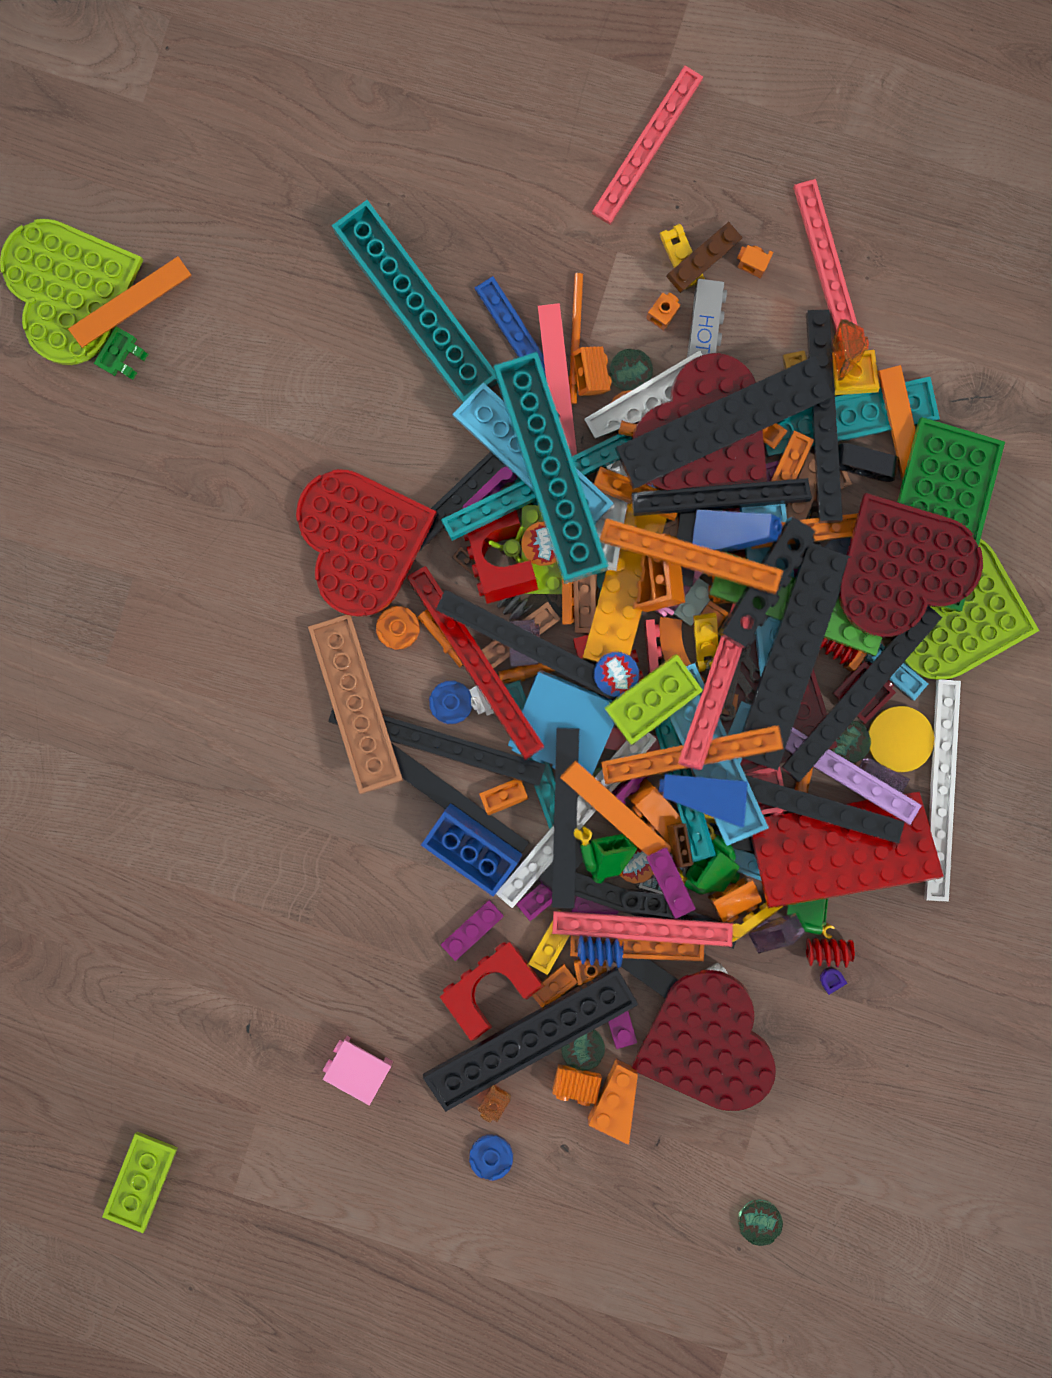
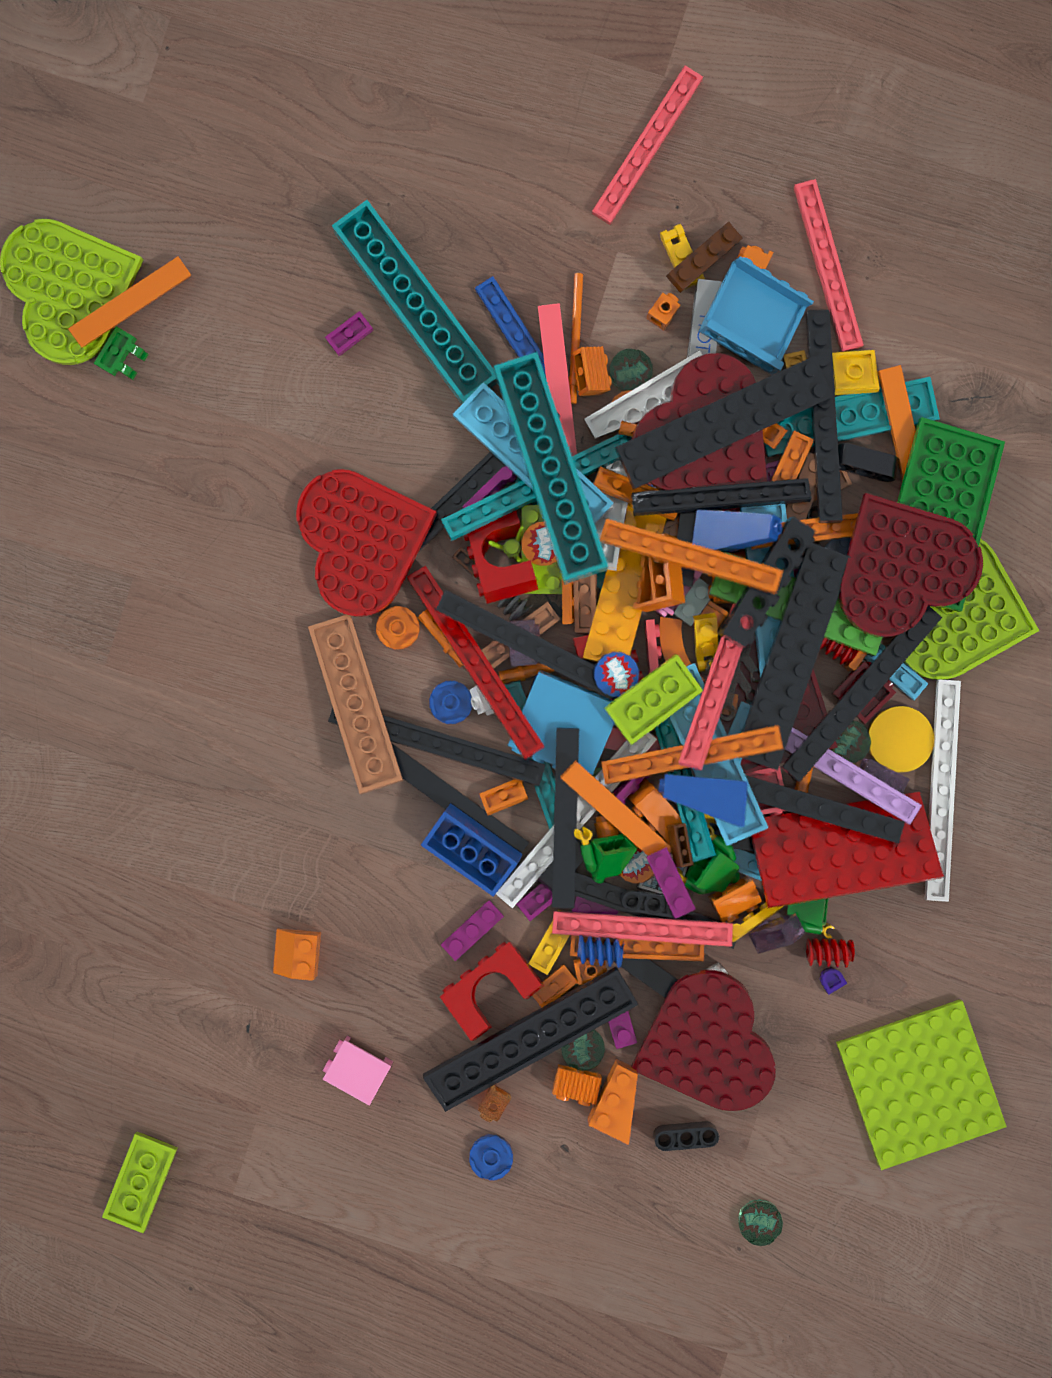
clear orange slope [833,319,869,381] -> none
none -> orange slope [273,928,321,981]
none -> magenta plate [325,311,374,356]
none -> orange brick [594,815,619,838]
none -> black beam [653,1121,719,1151]
none -> dark azure panel [699,256,814,375]
none -> lime plate [836,999,1007,1170]

